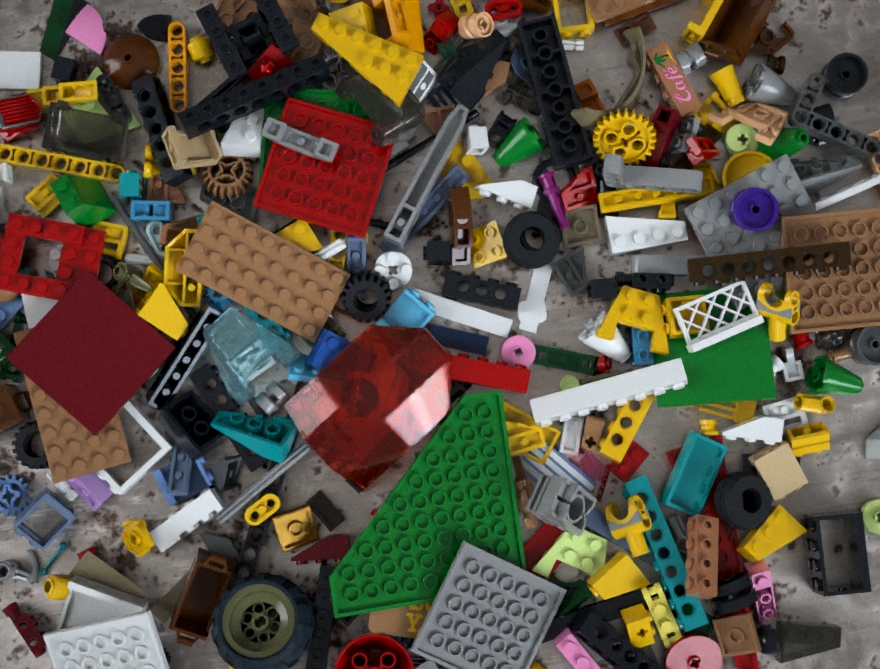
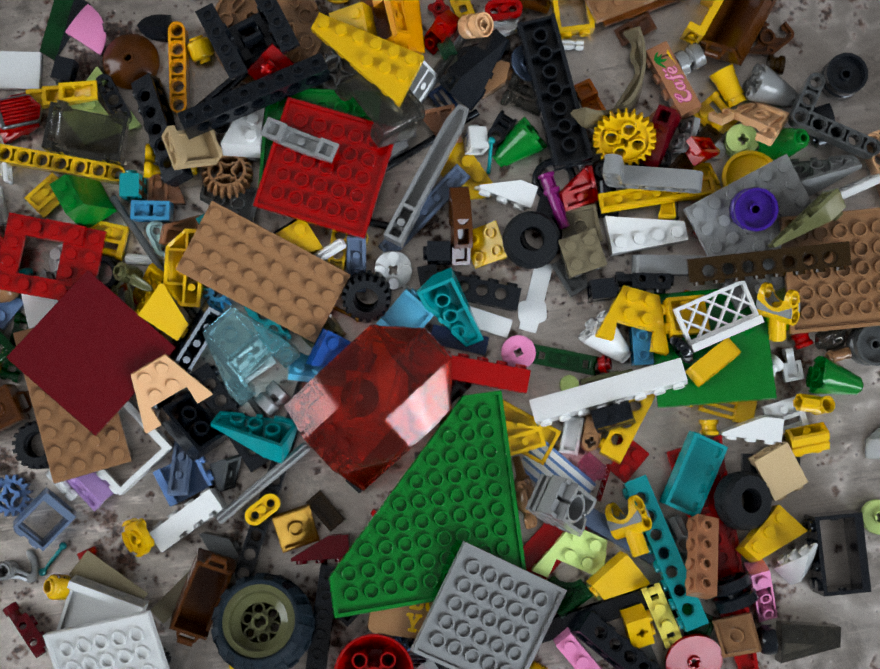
none -> light nougat wing [131,354,213,434]
none -> black brick [417,264,438,287]
none -> teal wedge [417,267,484,347]
none -> teal hinge [486,137,495,174]
none -> dark tan piece [558,228,608,279]
none -> black brick [591,400,636,434]
none -> black gear [670,336,693,364]
none -> yellow beam [685,338,741,387]
none -> olive wedge [767,188,846,248]
none -> white slope [774,543,818,585]

